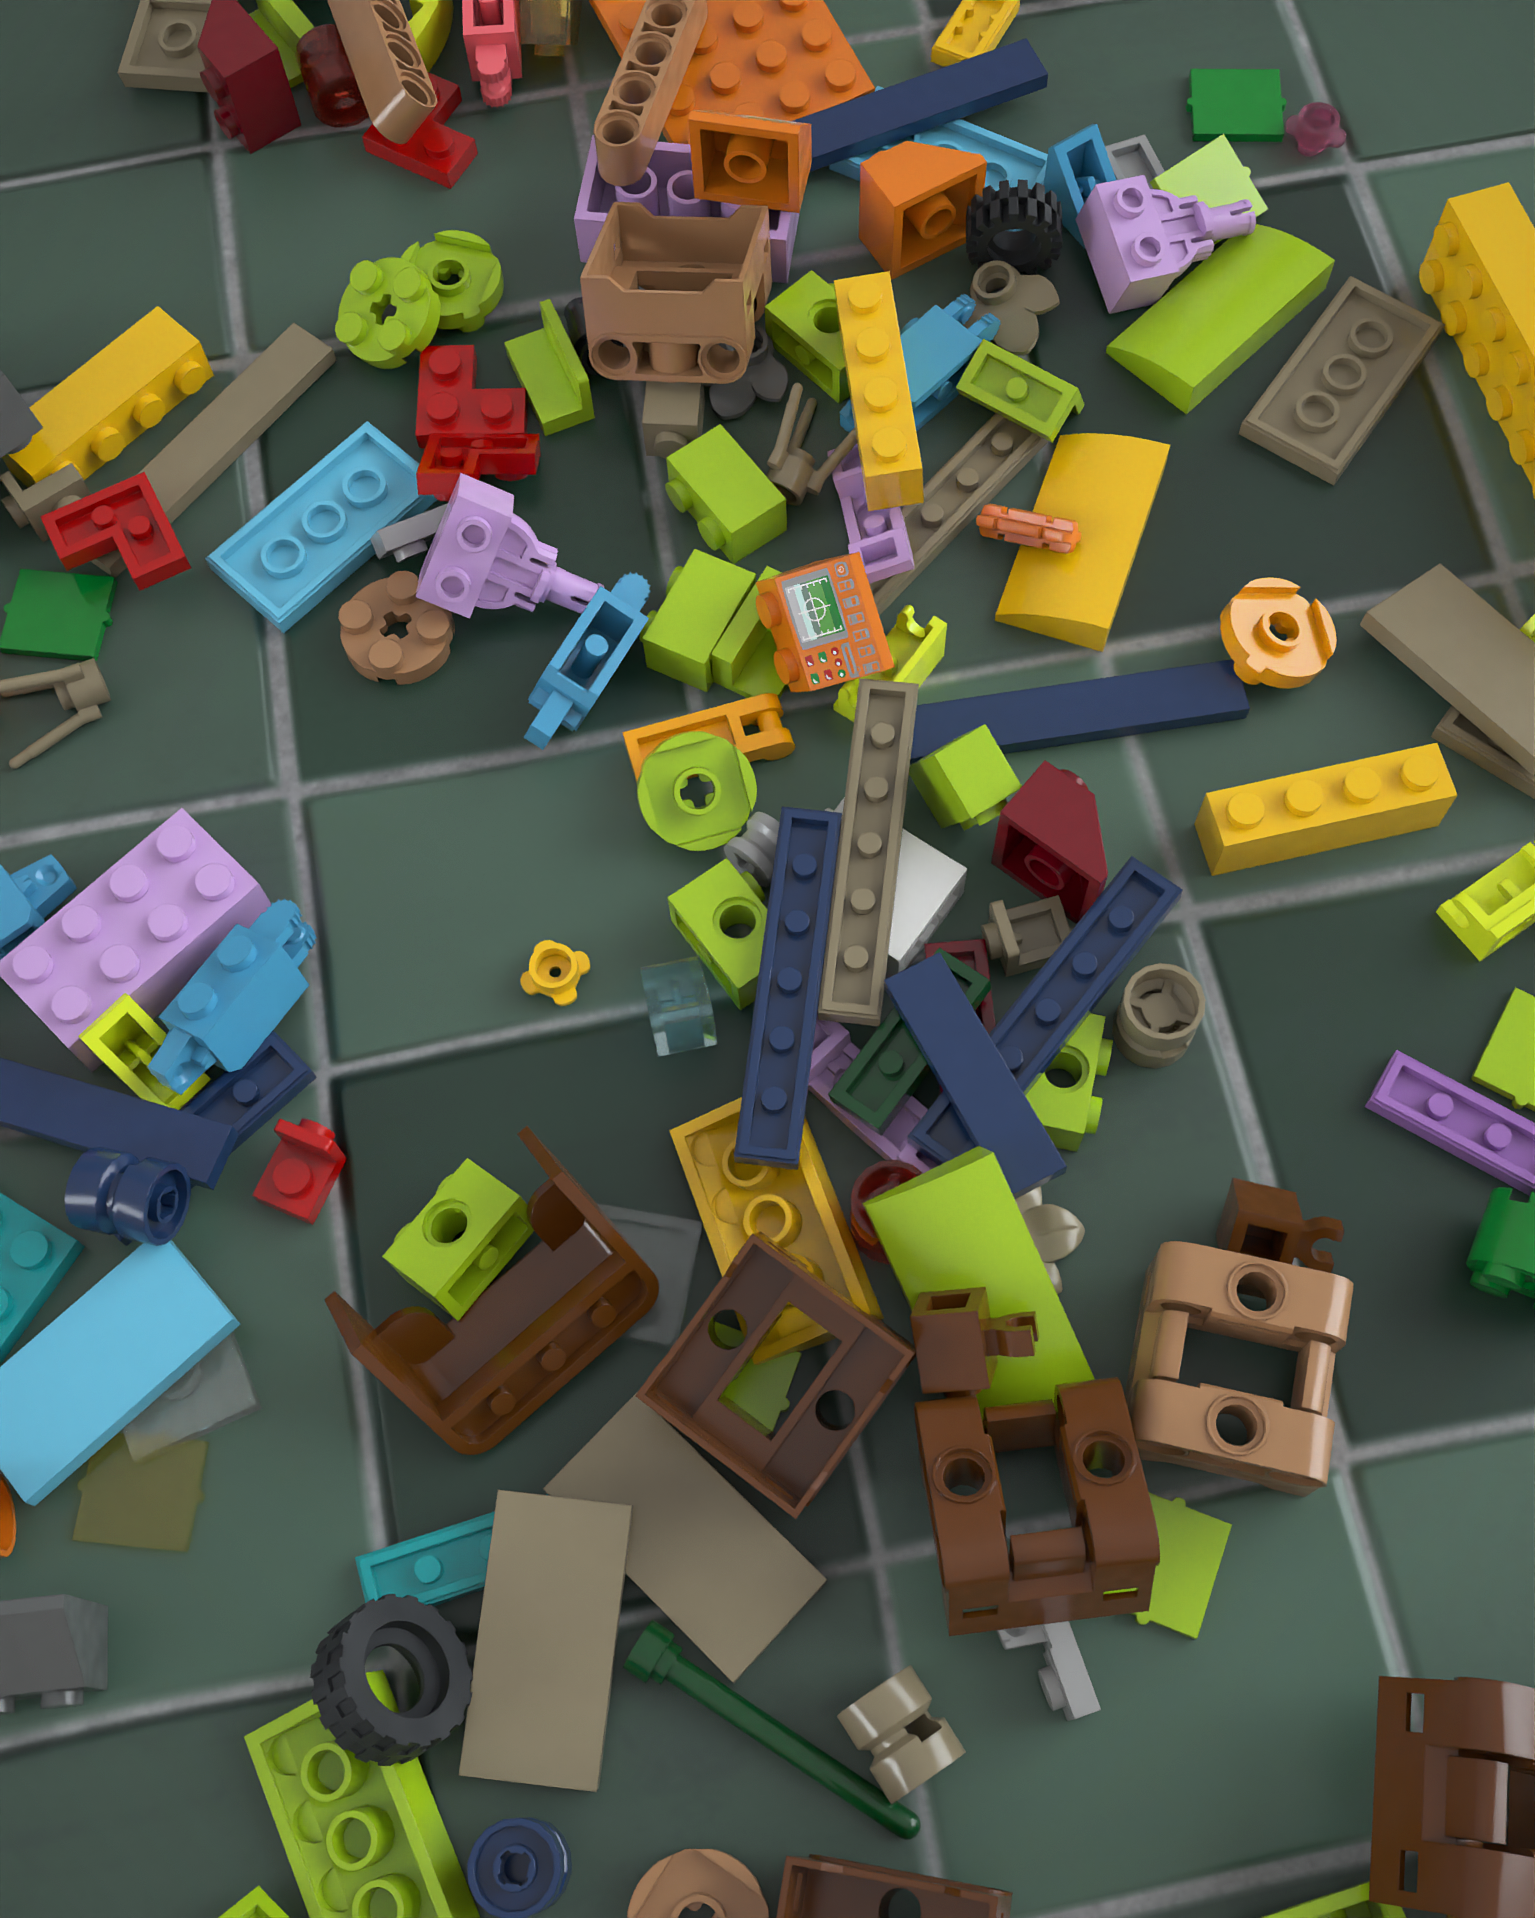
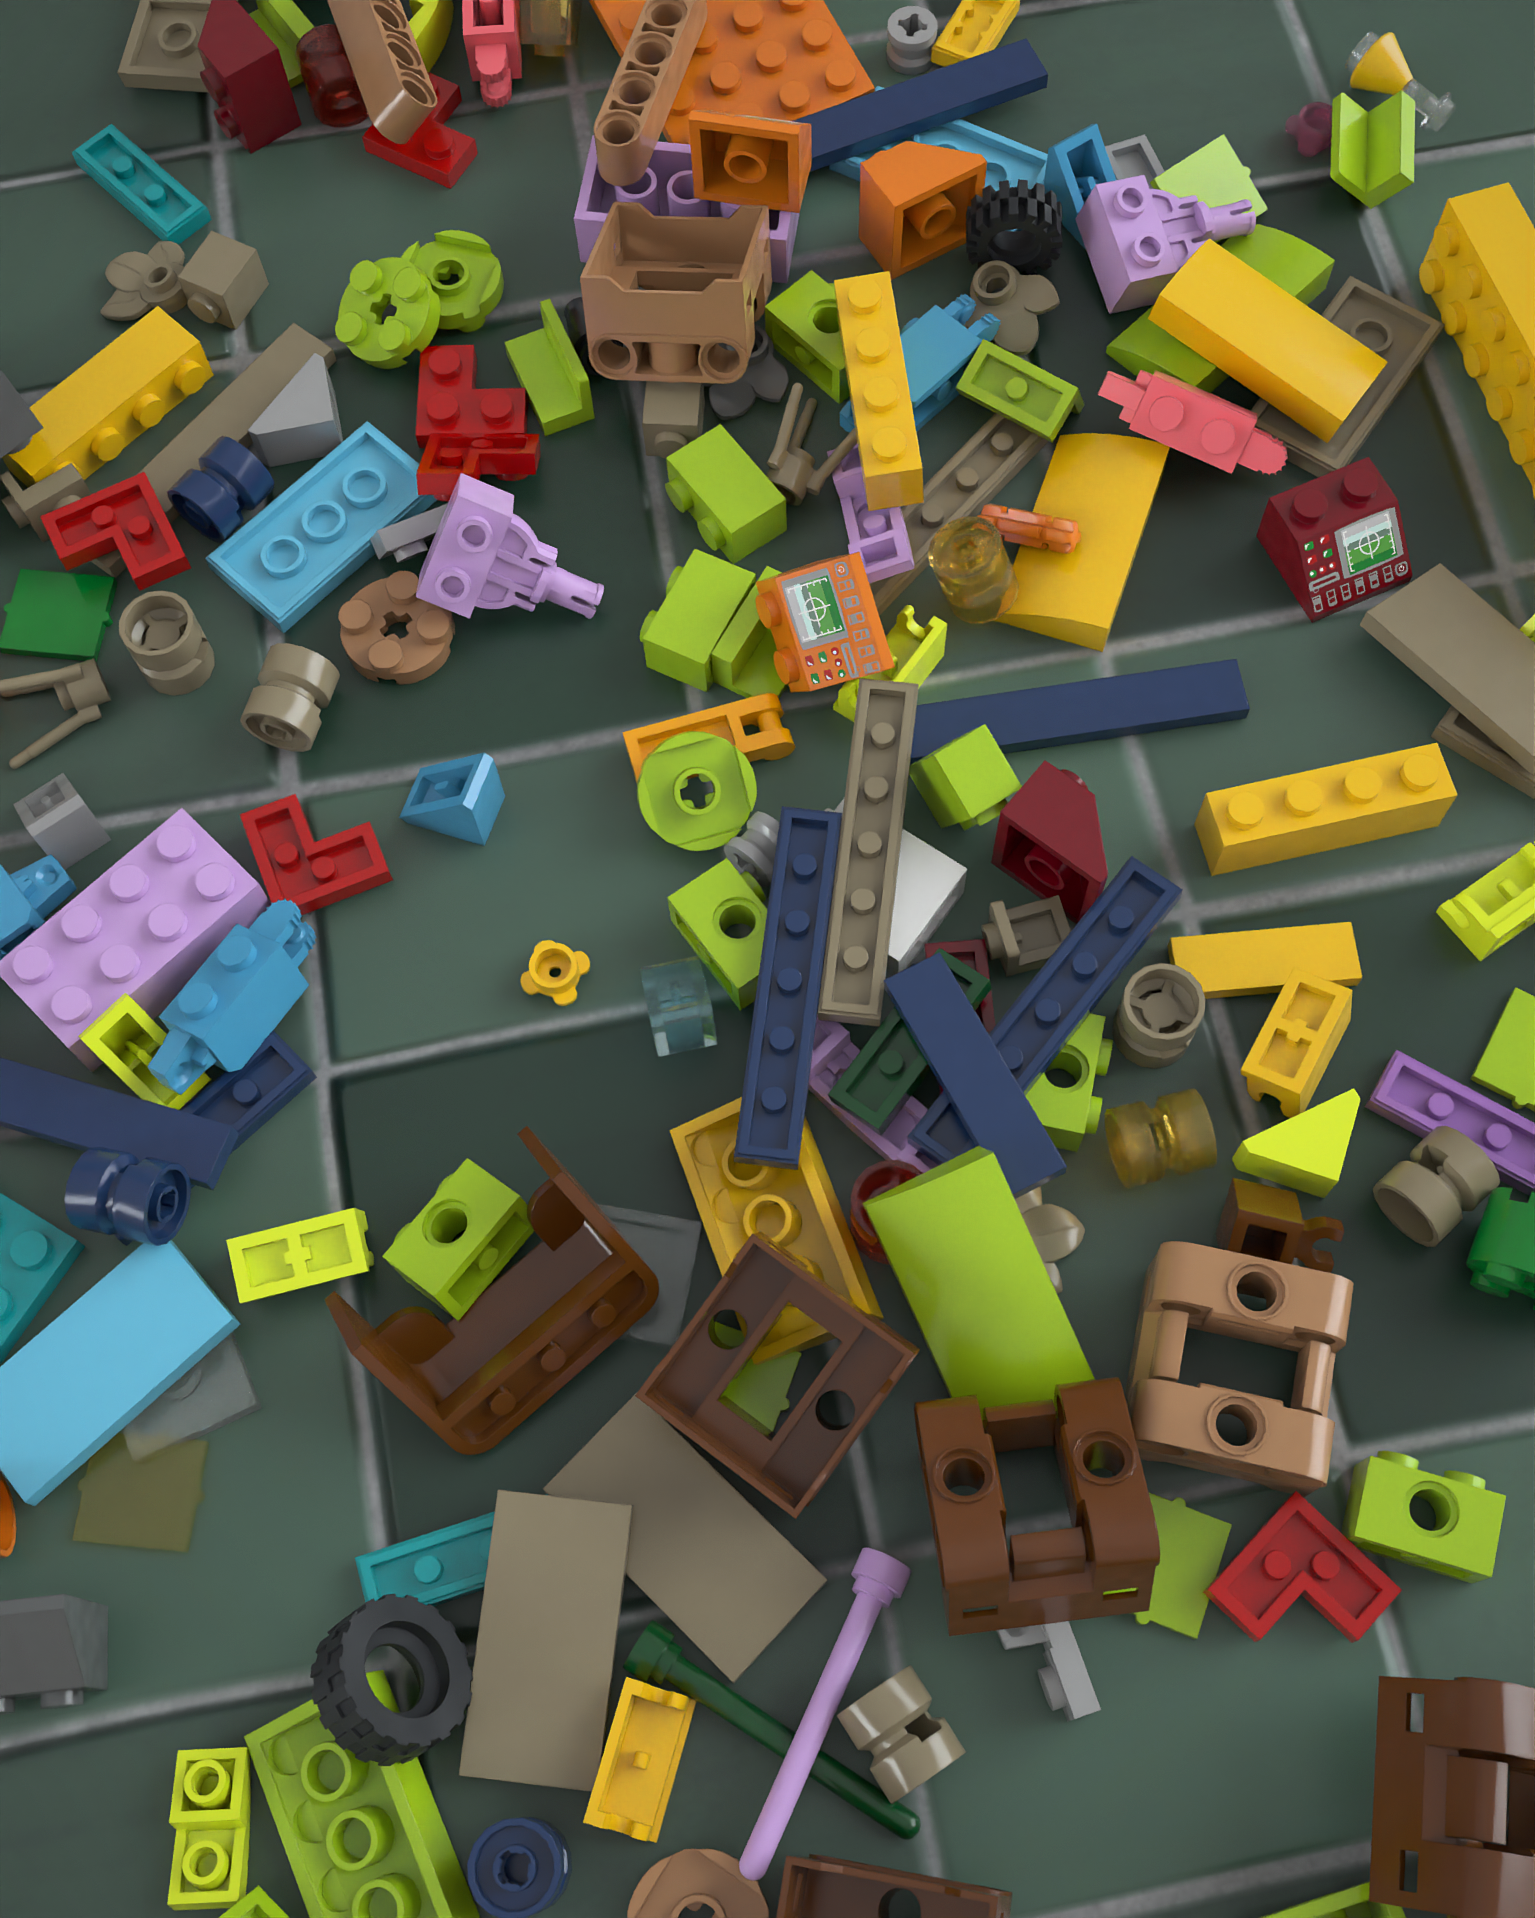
red bracket [252,1118,347,1225] -> none
dark azure hinge [523,572,651,750] -> none
reddish brown brick [910,1287,1039,1398] -> none
green piece [1186,69,1287,142] -> none
light orange plate [1220,577,1337,689] -> none
none -> light grey slope [13,773,111,870]
none -> teal tile [72,124,212,245]
none -> dark tan plate [100,241,187,321]
none -> dark tan wheel [119,590,215,696]
none -> dark blue wheel [167,436,274,543]
none -> neon yellow slope [167,1747,251,1911]
none -> dark tan brick [177,231,269,330]
none -> neon yellow hinge [226,1208,374,1304]
none -> red plate [239,794,393,915]
none -> dark tan wheel [240,643,340,752]
none -> light grey slope [248,353,343,467]
none -> dark azure slope [399,752,505,846]
none -> yellow hinge [583,1677,697,1843]
none -> lavender piece [739,1548,912,1881]
none -> light grey wheel [886,6,937,75]
none -> clear yellow wheel [928,517,1019,623]
none -> coral hinge [1098,370,1288,475]
none -> clear yellow wheel [1104,1088,1217,1189]
none -> yellow slope [1148,239,1388,444]
none -> yellow tile [1167,922,1362,999]
none -> red plate [1203,1491,1402,1643]
none -> neon yellow slope [1232,1088,1360,1198]
none -> yellow hinge [1241,967,1353,1118]
none -> dark red slope [1256,456,1413,623]
none -> lime panel [1330,90,1415,209]
none -> lime brick [1341,1451,1506,1584]
none -> piece [1345,32,1457,132]
none -> dark tan wheel [1373,1126,1500,1247]

